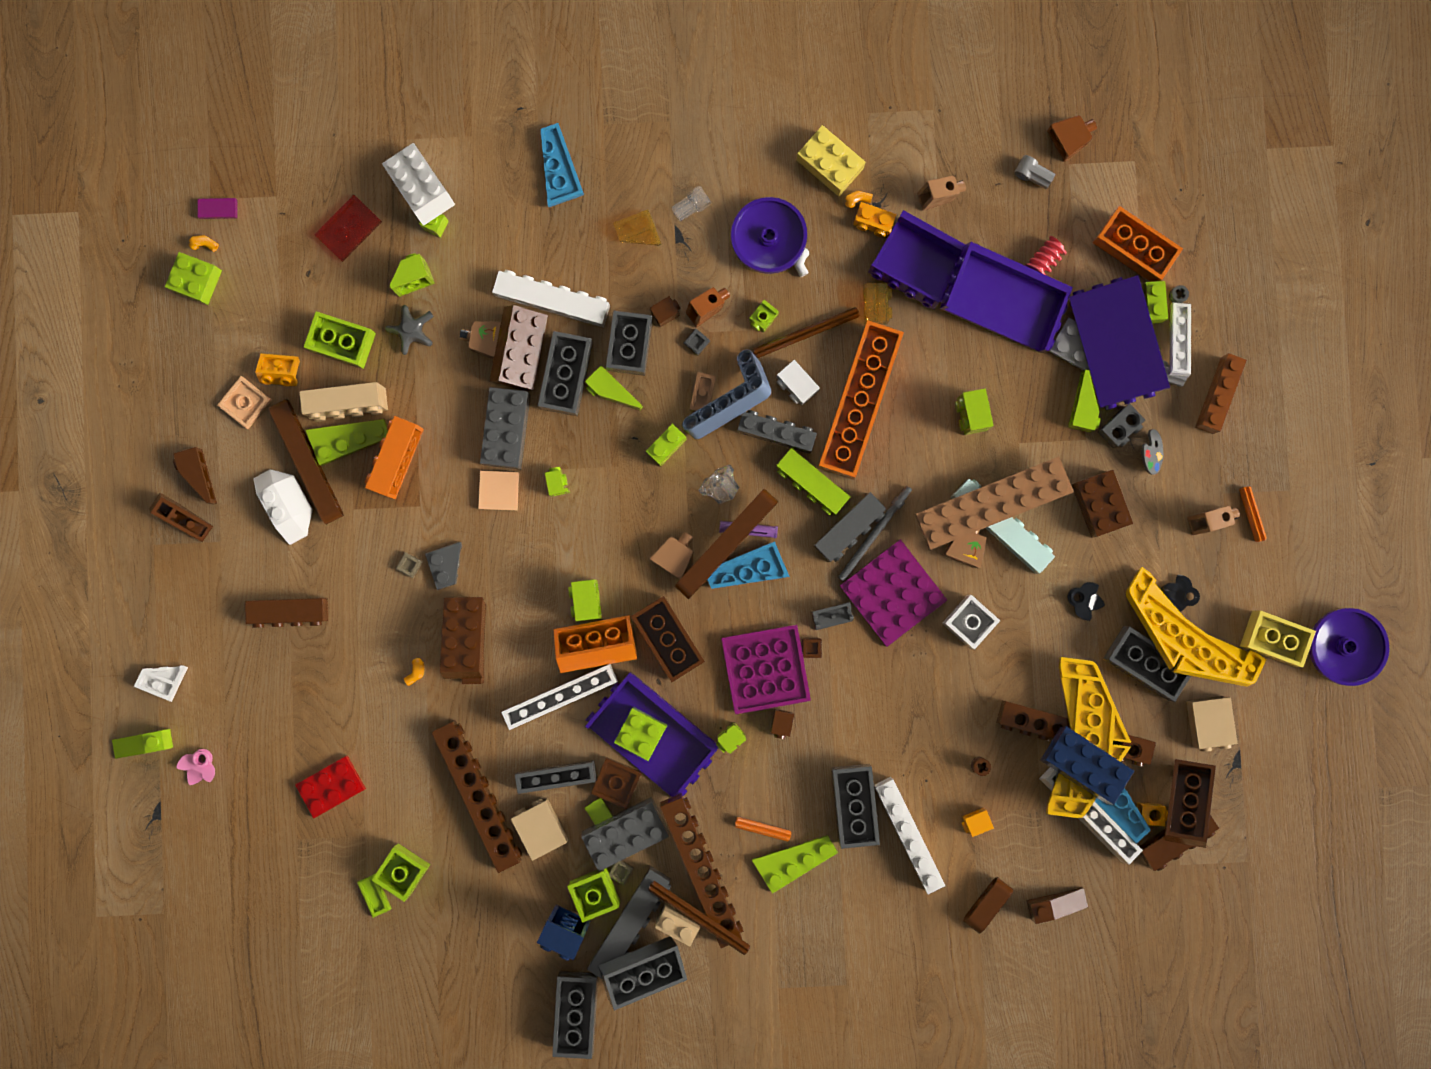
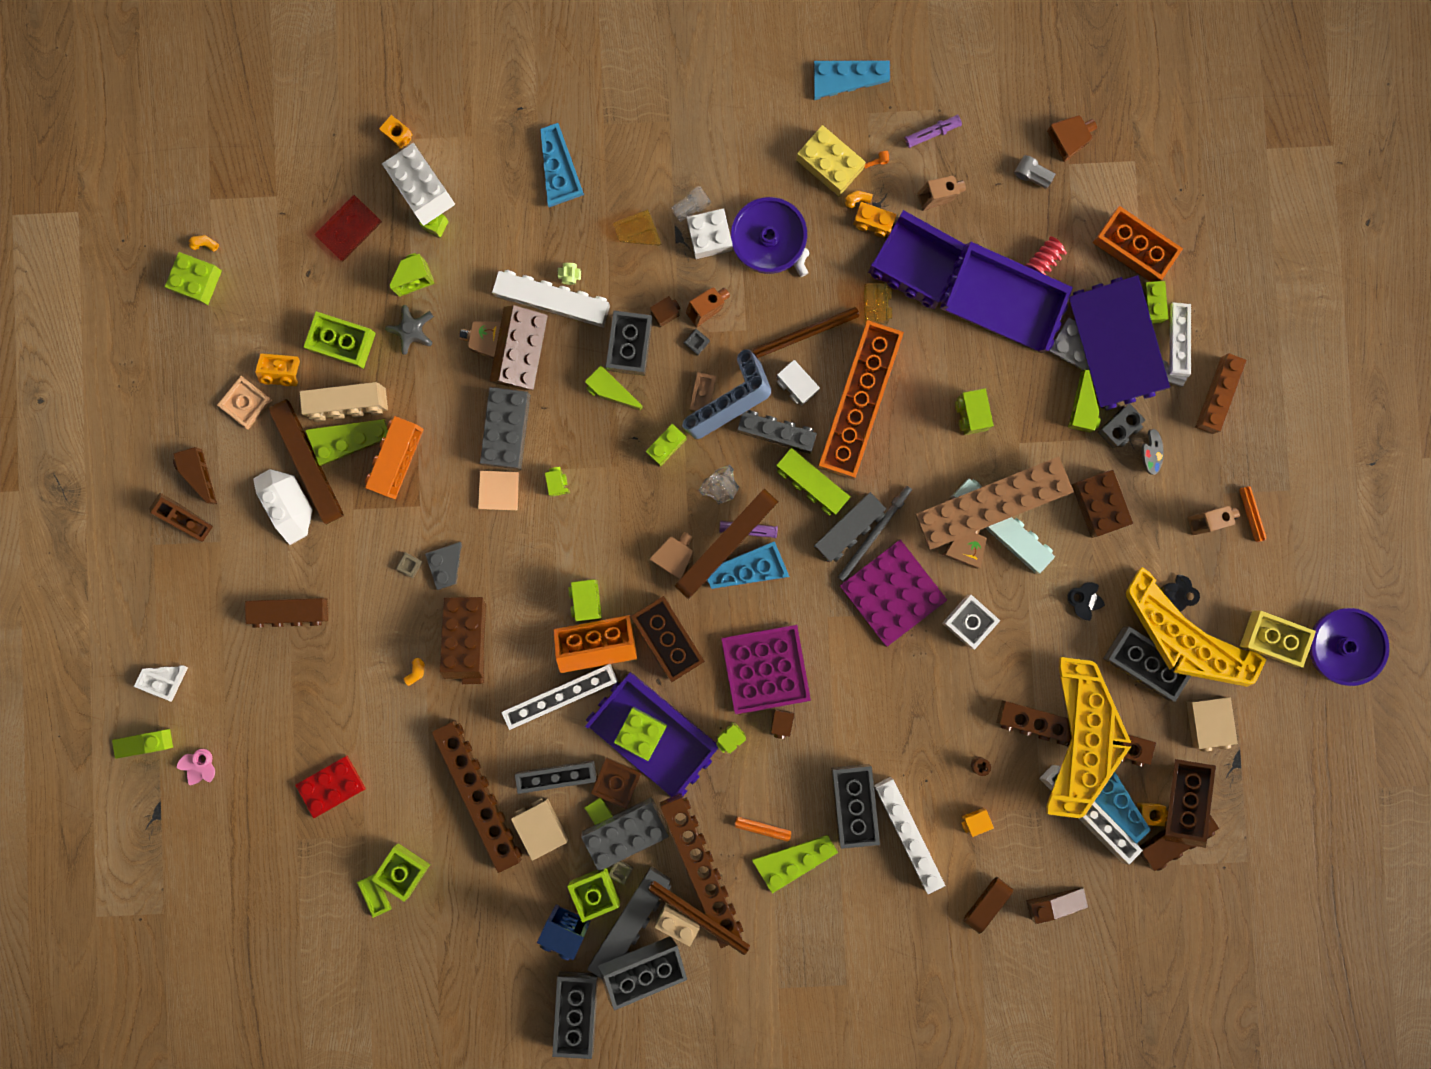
magenta tile [198,198,238,219] -> none
dark grey brick [538,331,593,417] -> none
lime brick [749,300,779,332] -> none
reddish brown tile [802,638,822,658] -> none
dark grey hinge [811,602,854,630] -> none
dark blue brick [1040,726,1134,805] -> none
dark grey bush [1169,285,1189,303] -> none
none -> light orange brick [379,115,412,149]
none -> yellowish green gear [558,263,581,285]
none -> white brick [687,209,733,259]
none -> dark azure wing [814,61,890,100]
none -> orange hand [864,151,889,169]
none -> medium lavender pin [905,114,962,148]

